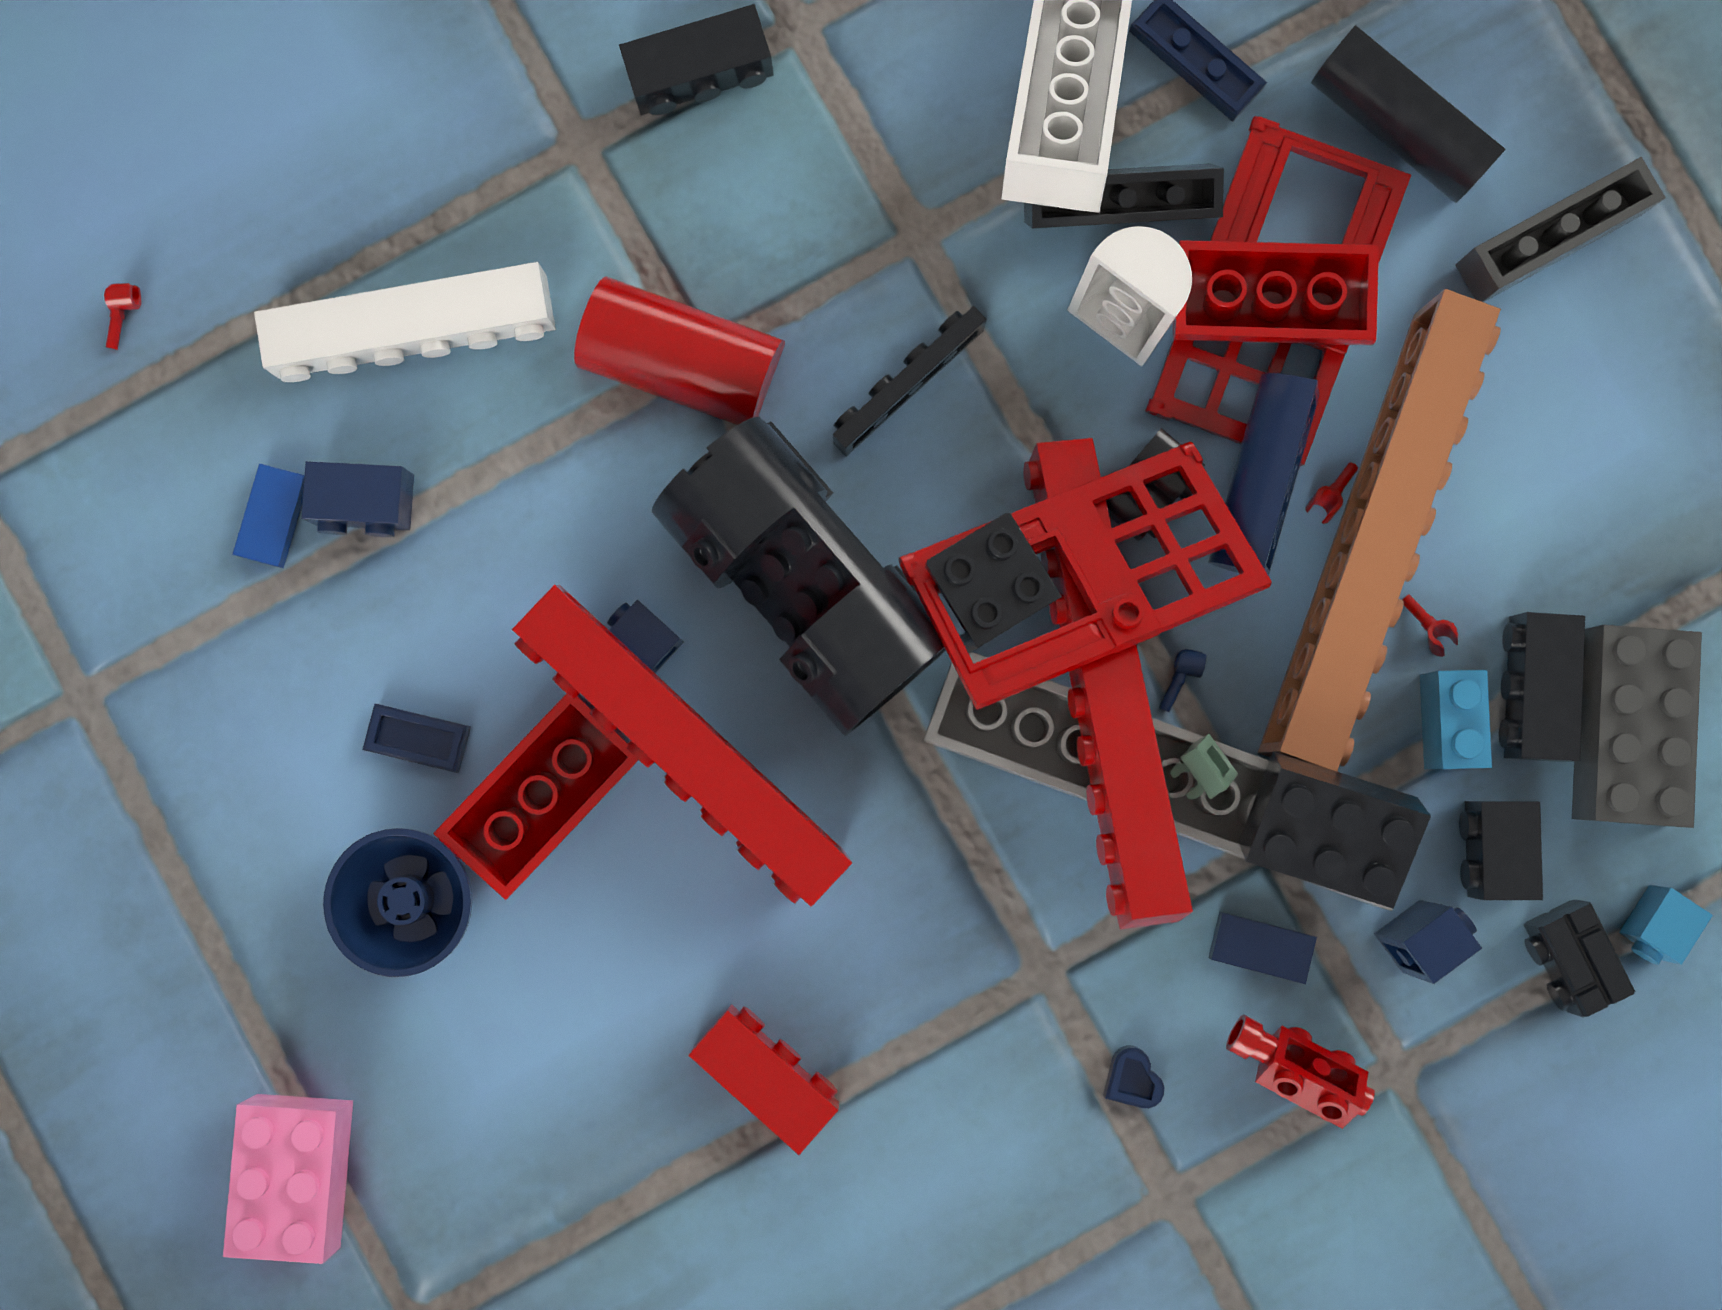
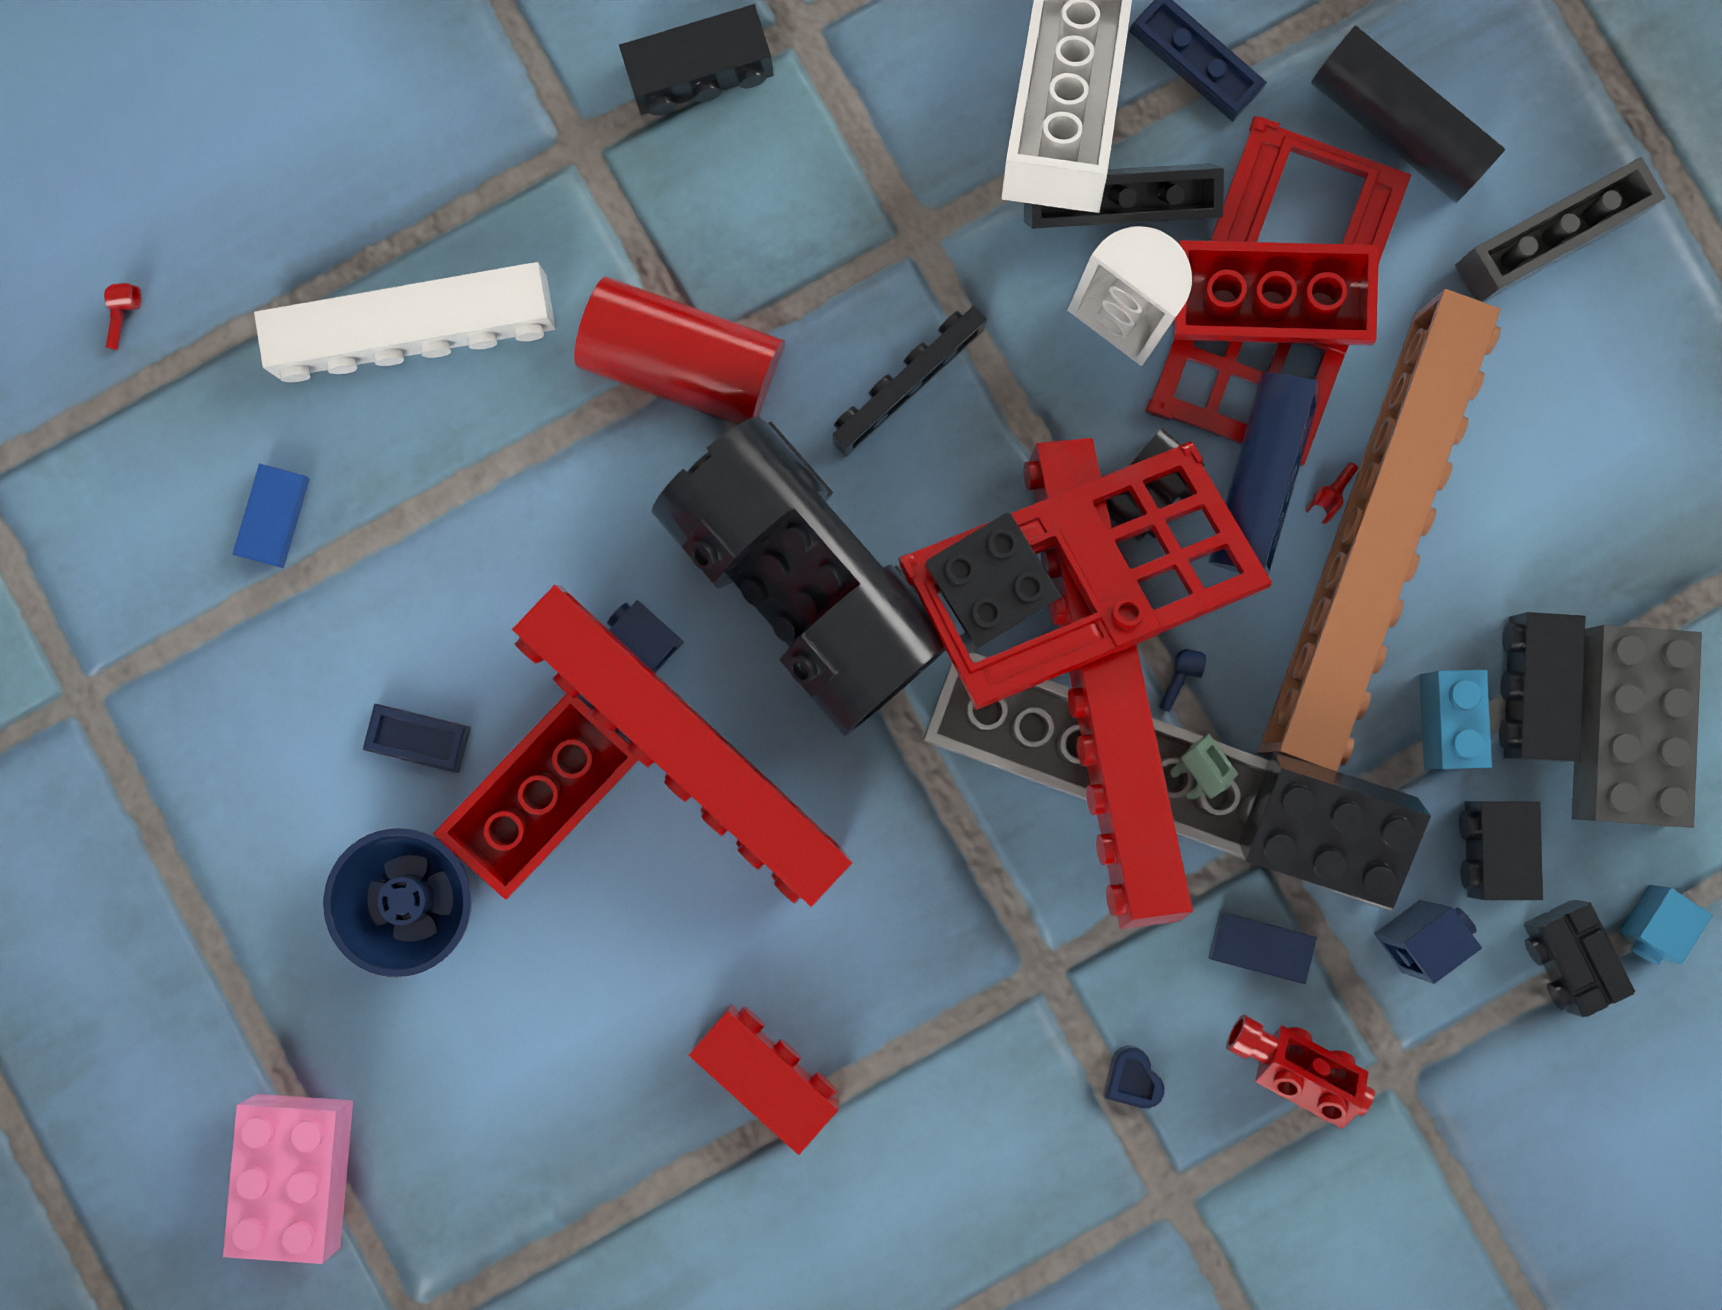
dark blue brick [301,461,414,537] -> none
red hand [1402,594,1458,657] -> none

